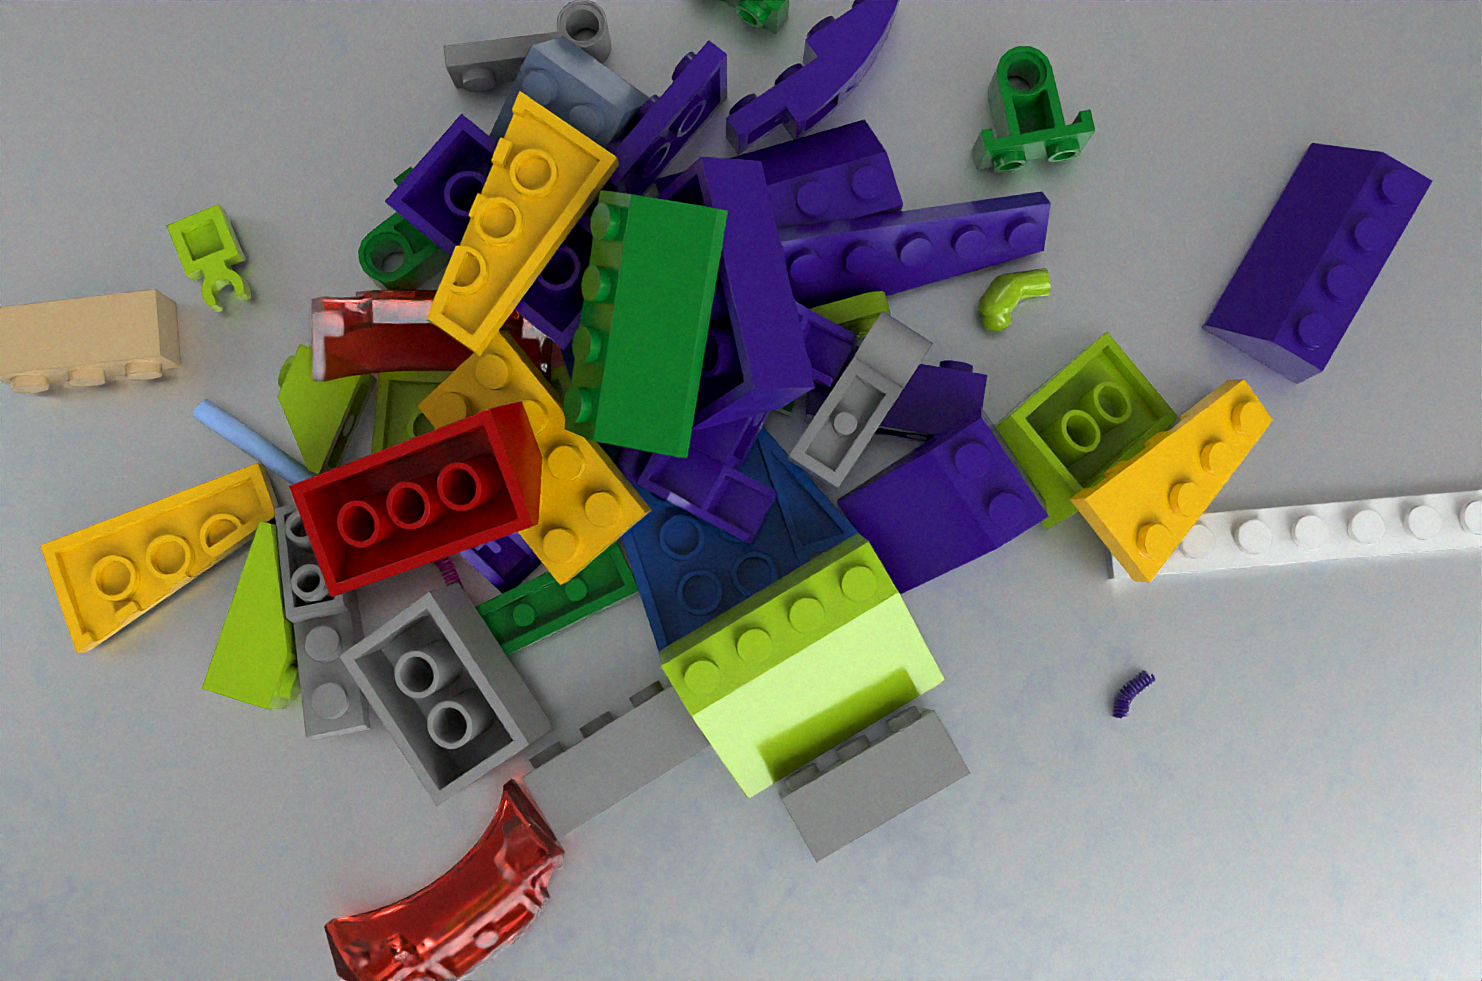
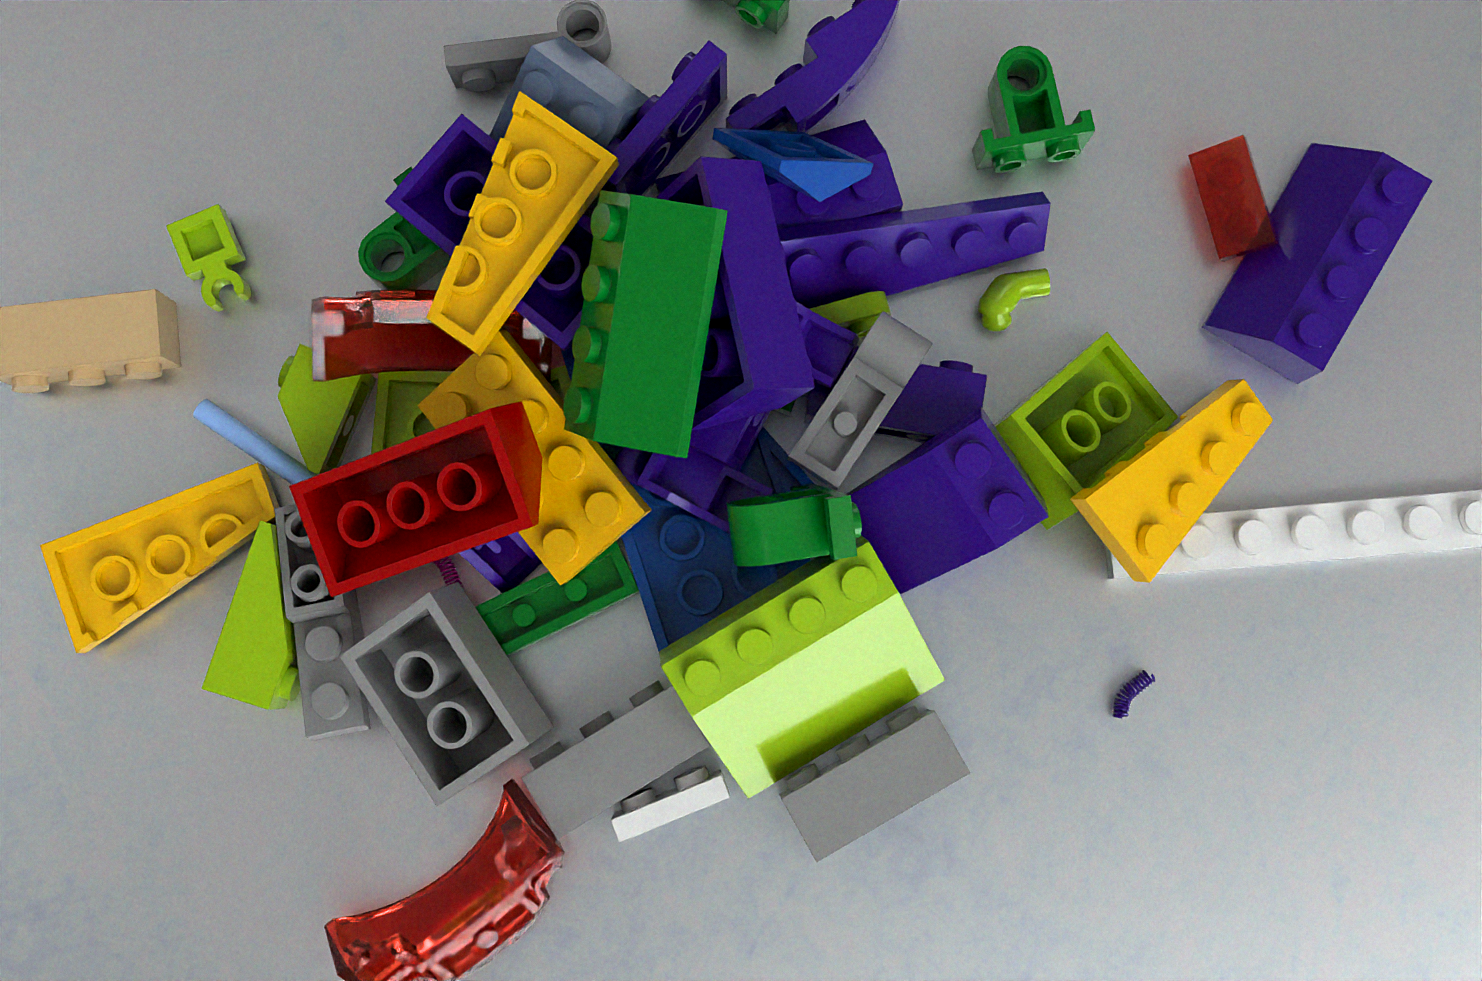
none -> white plate [611,765,730,843]
none -> blue slope [712,128,873,202]
none -> green pin [727,483,862,567]
none -> clear red plate [1188,135,1278,262]

